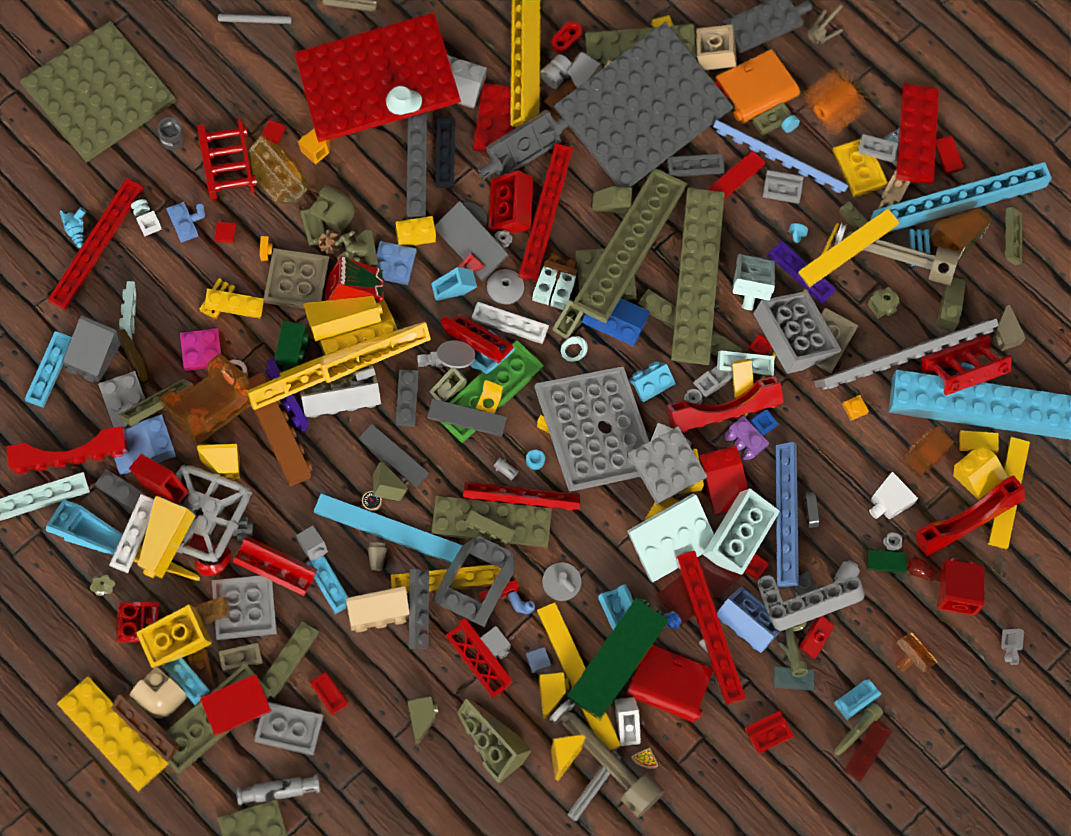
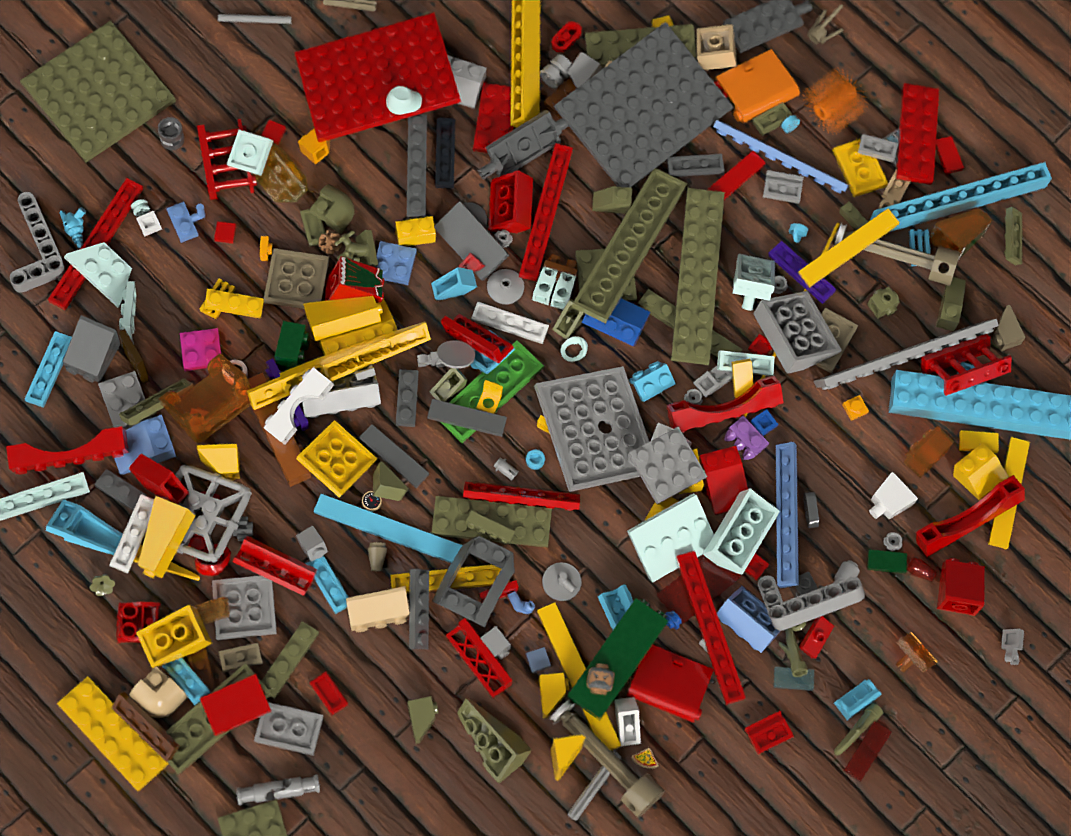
none -> light grey beam [10,192,65,293]
none -> light aqua wing [64,242,132,308]
none -> light aqua plate [227,130,273,176]
none -> white arch [264,367,334,445]
none -> yellow plate [296,420,377,498]
none -> head [587,664,614,695]
none -> light grey plate [774,276,788,294]

